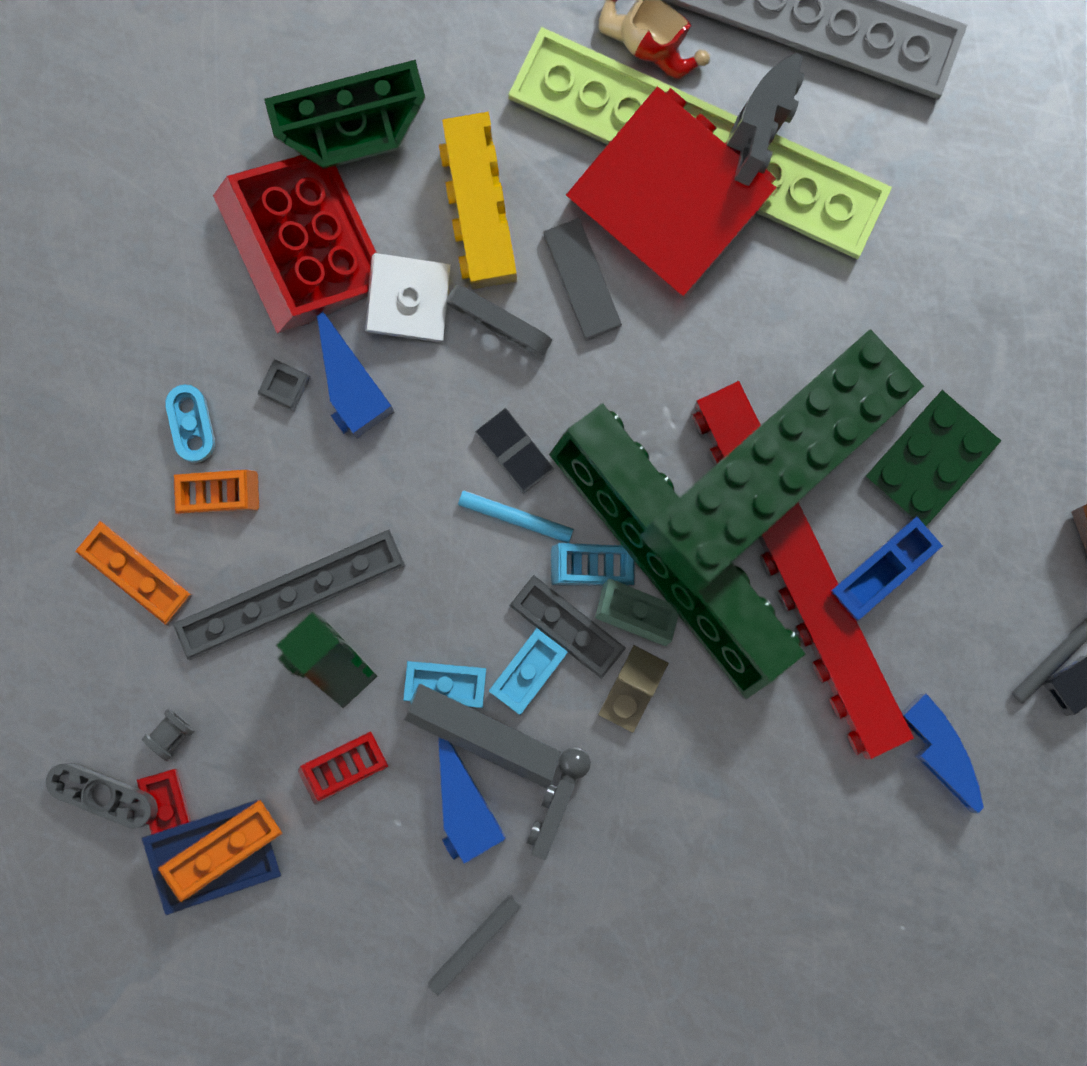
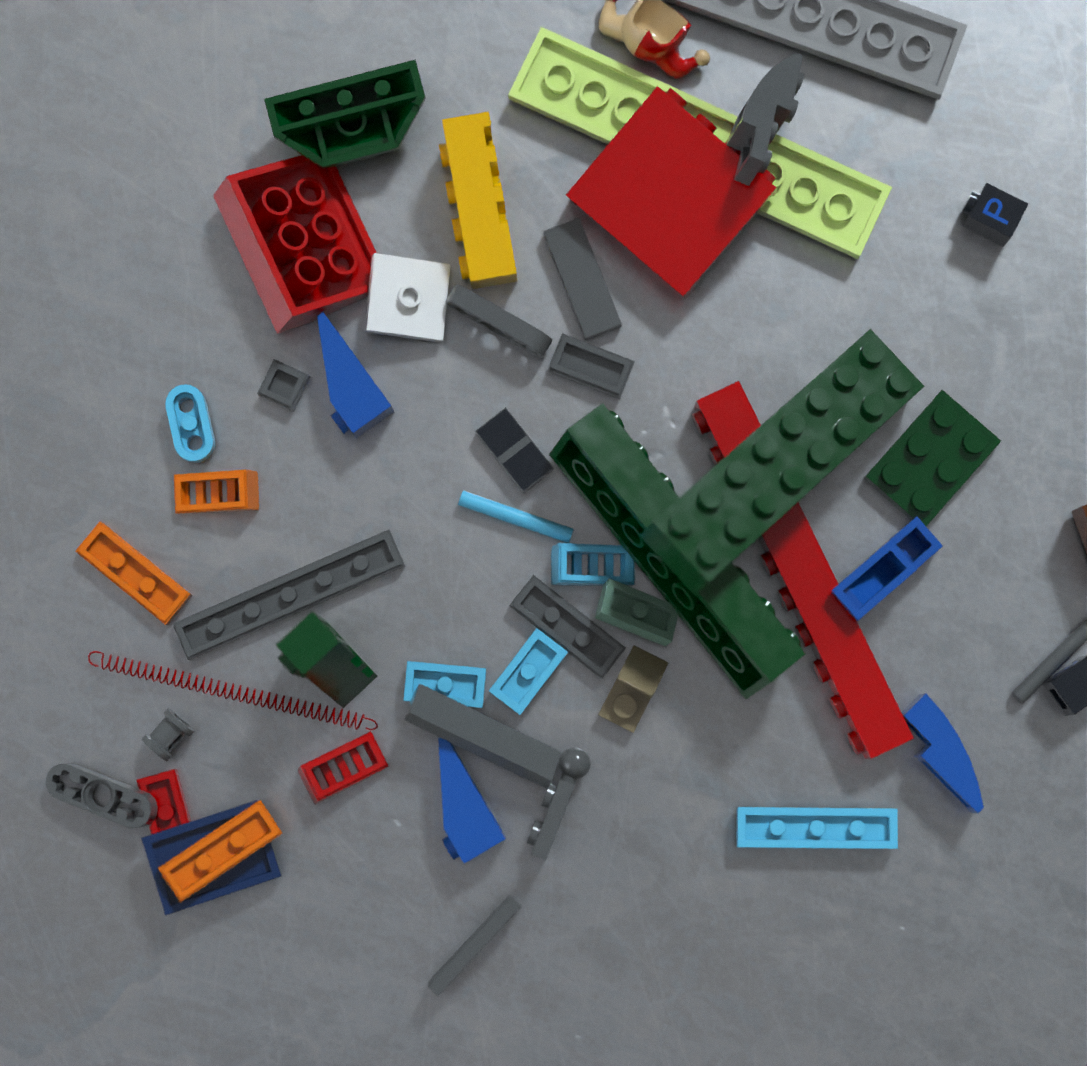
none -> red piece [88,651,378,730]
none -> dark grey tile [548,333,635,399]
none -> medium azure plate [736,807,898,849]
none -> black brick [962,183,1028,247]

